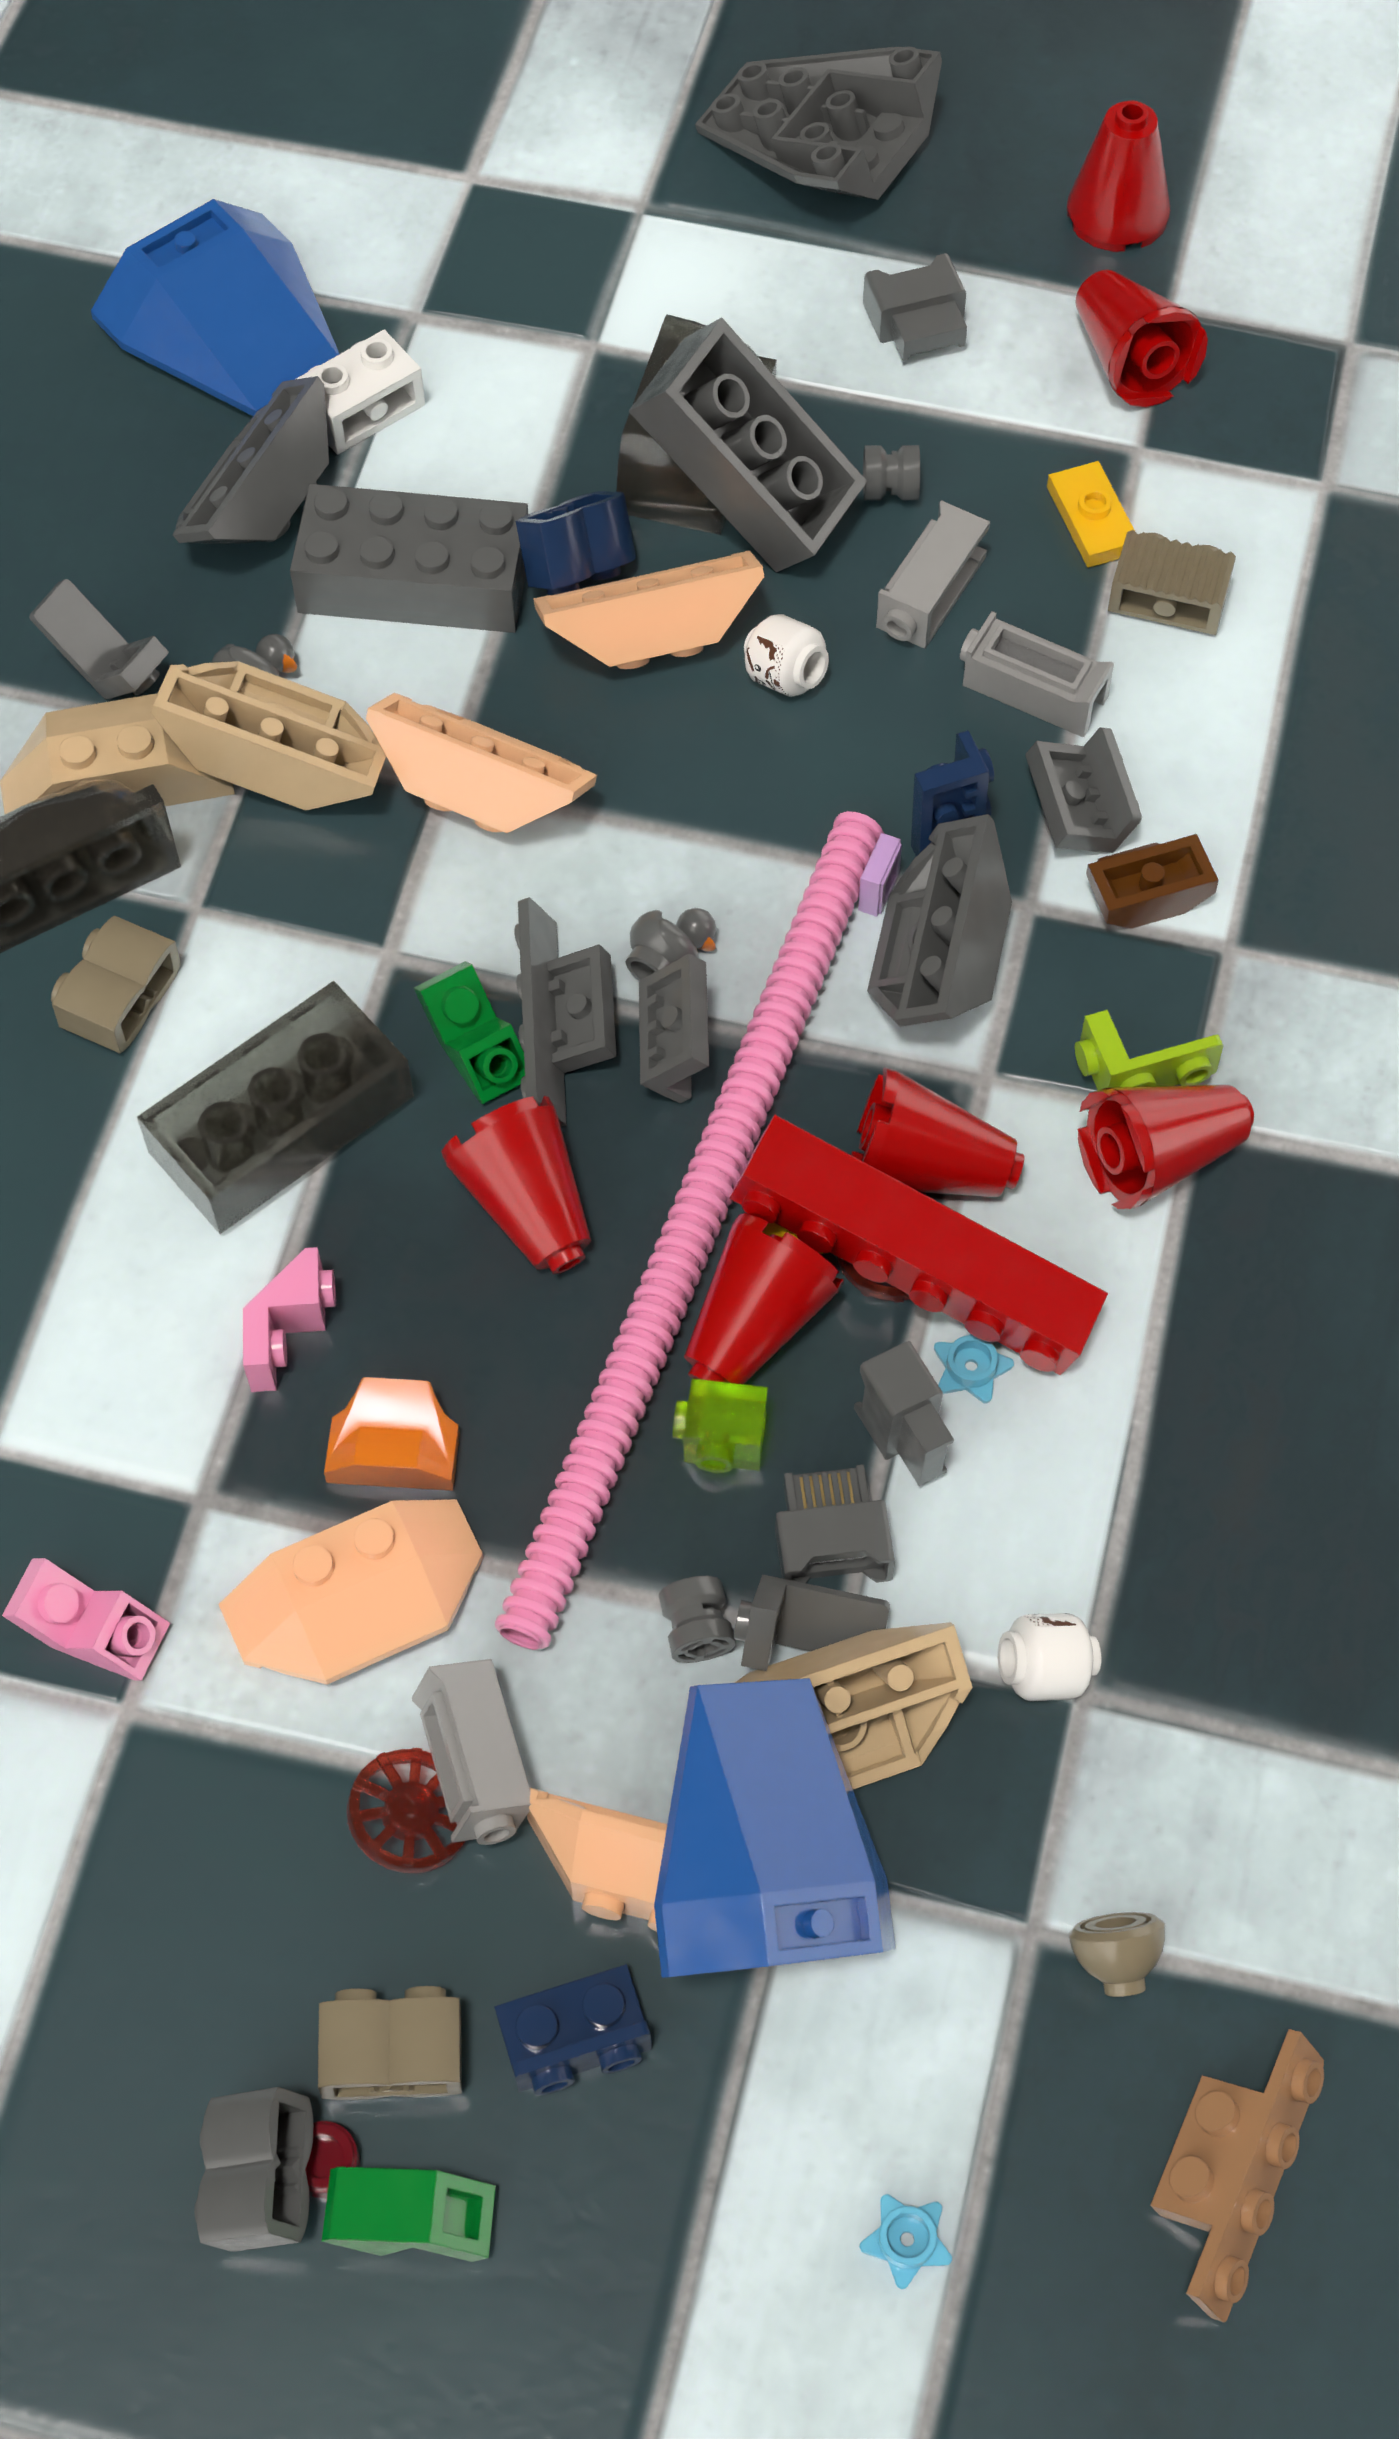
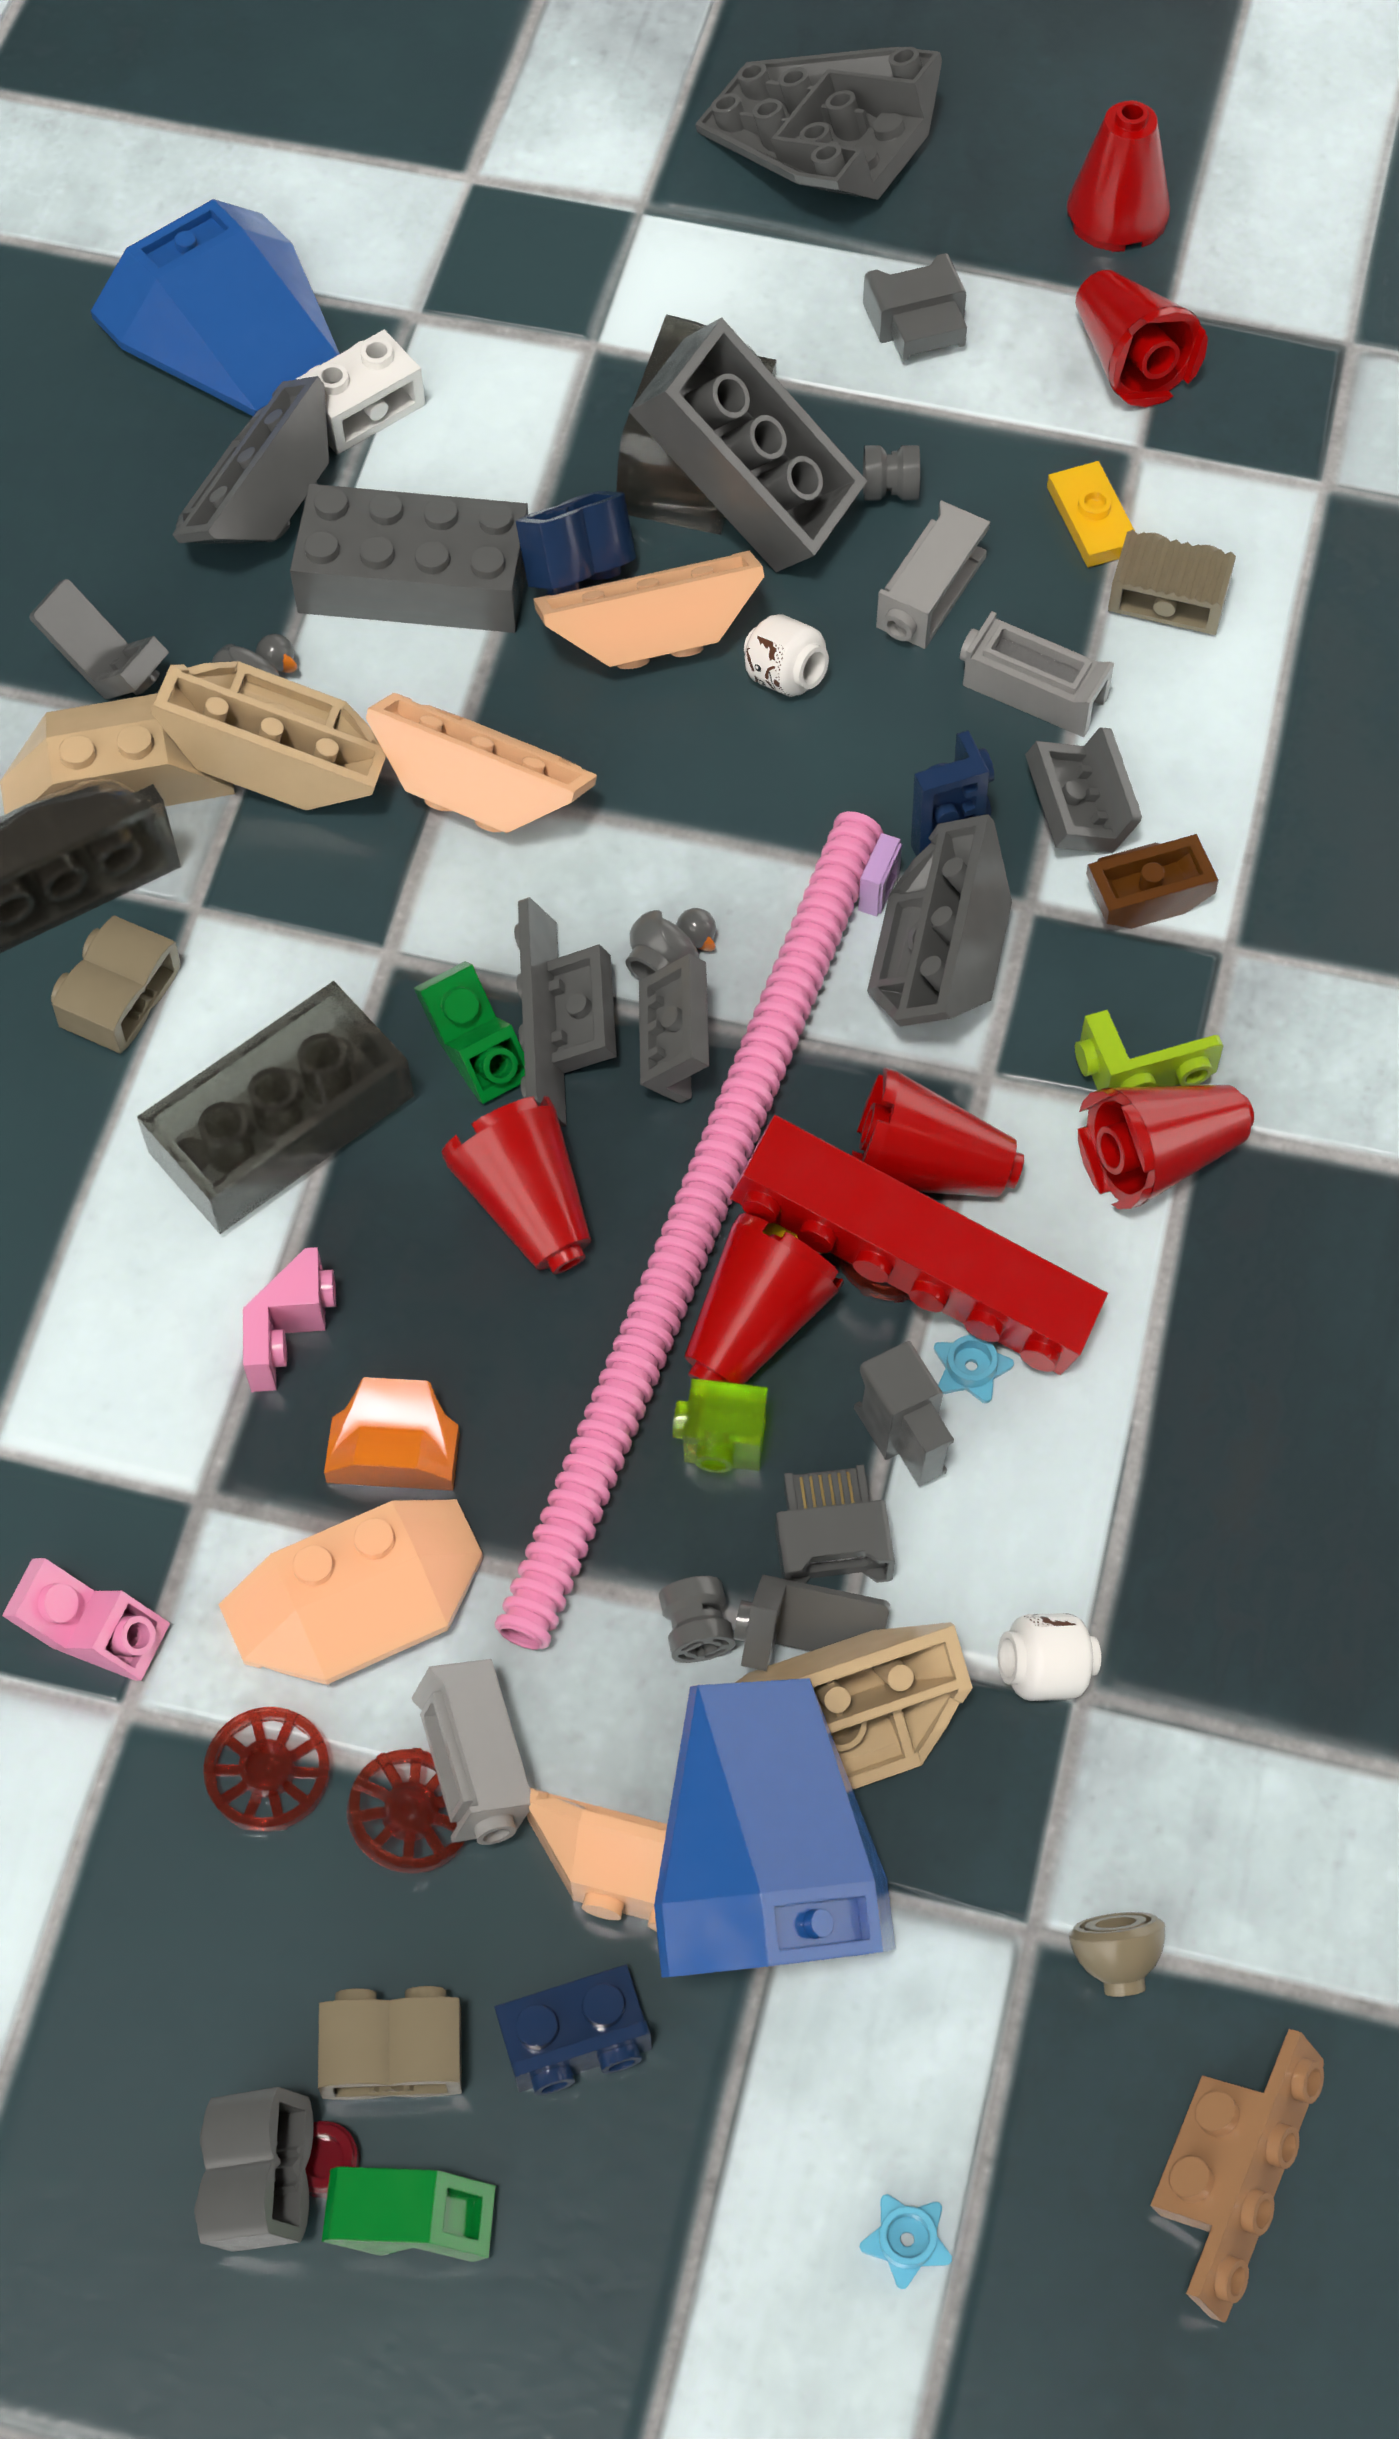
none -> clear red wheel [203,1707,331,1831]

